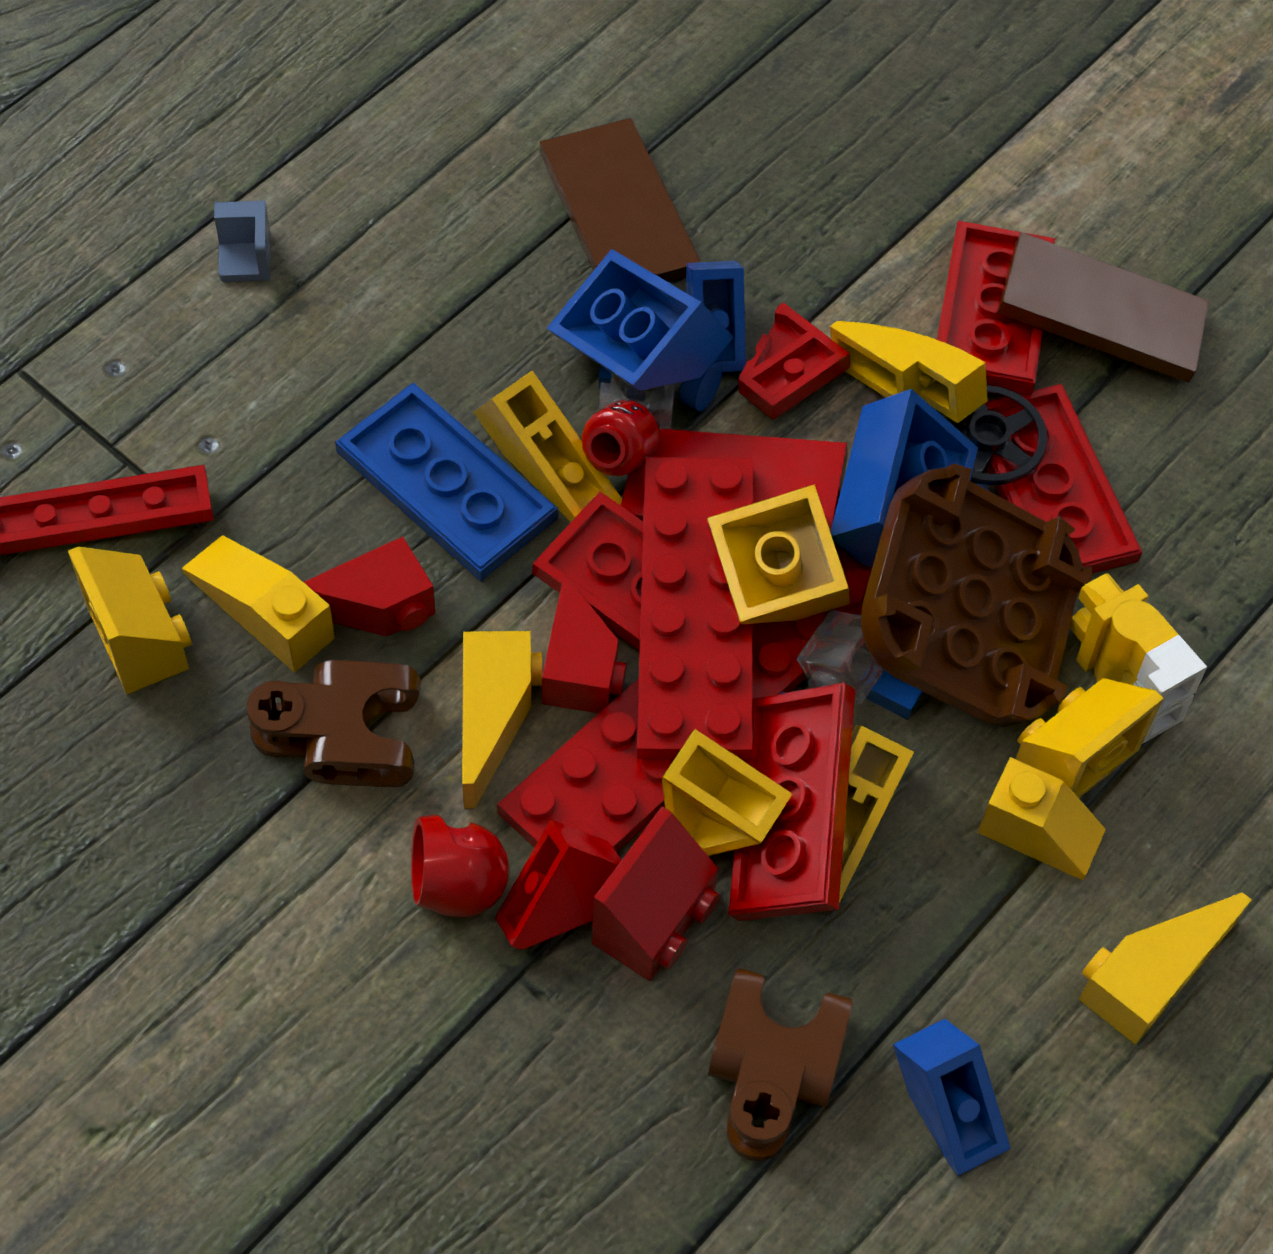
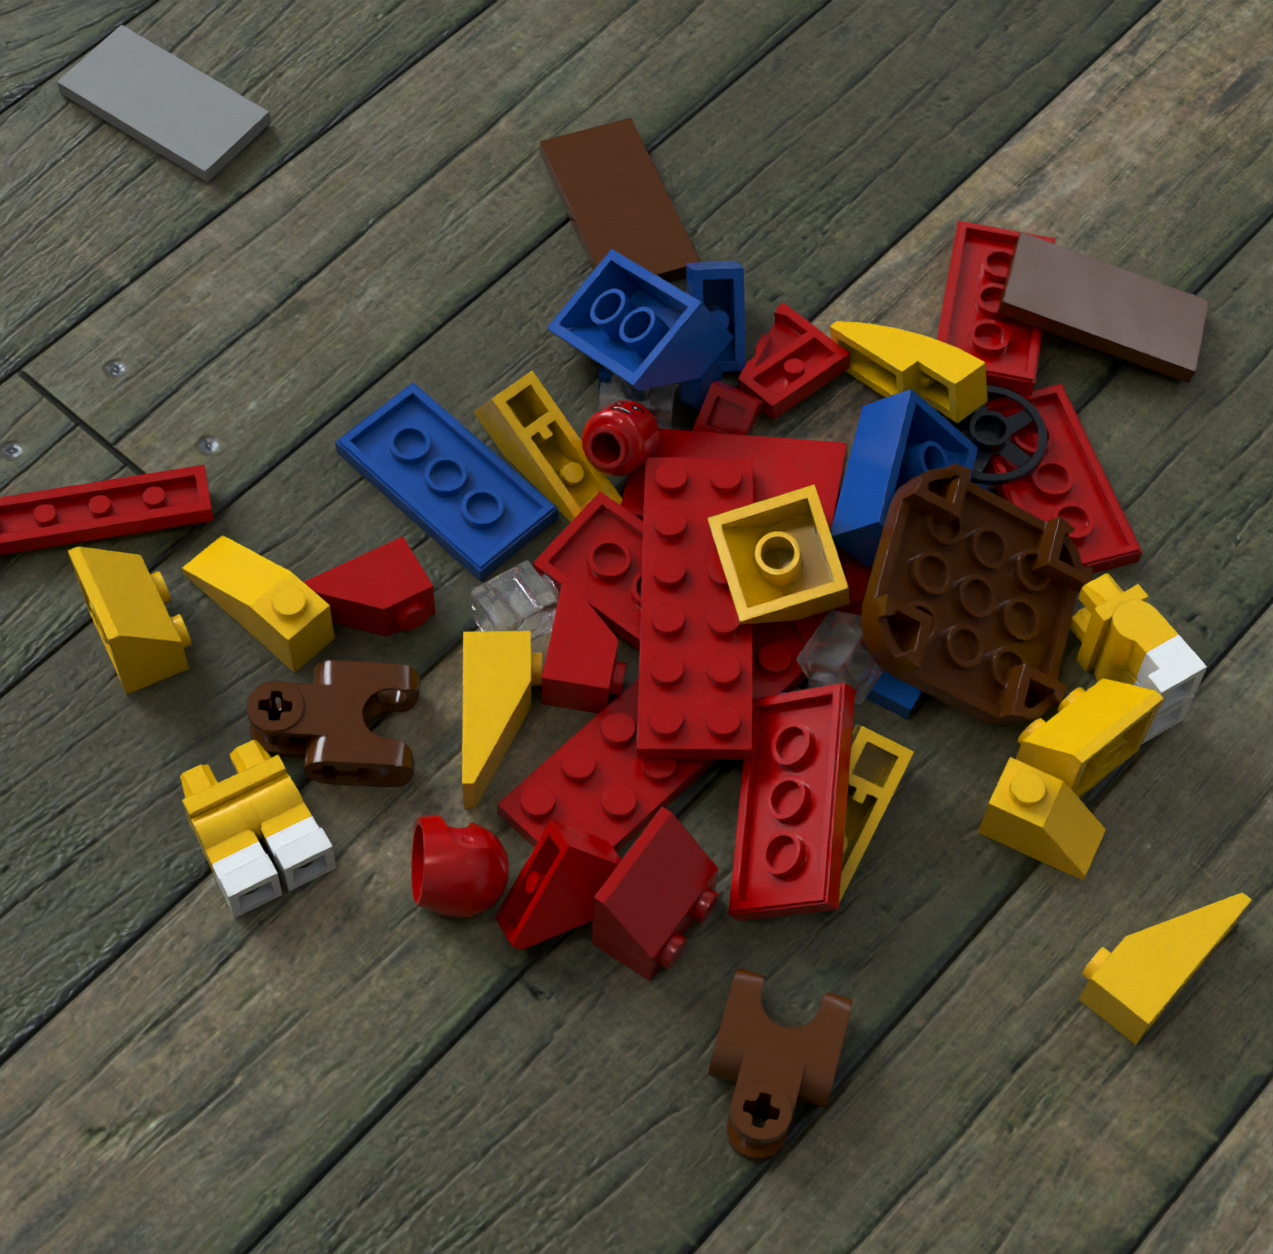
sand blue panel [214,201,271,282] -> none
yellow slope [662,729,792,856] -> none
blue slope [893,1019,1011,1176] -> none
none -> light grey tile [57,25,271,183]
none -> hips [180,739,336,919]
none -> clear brick [471,560,559,641]
none -> red plate [693,380,764,435]

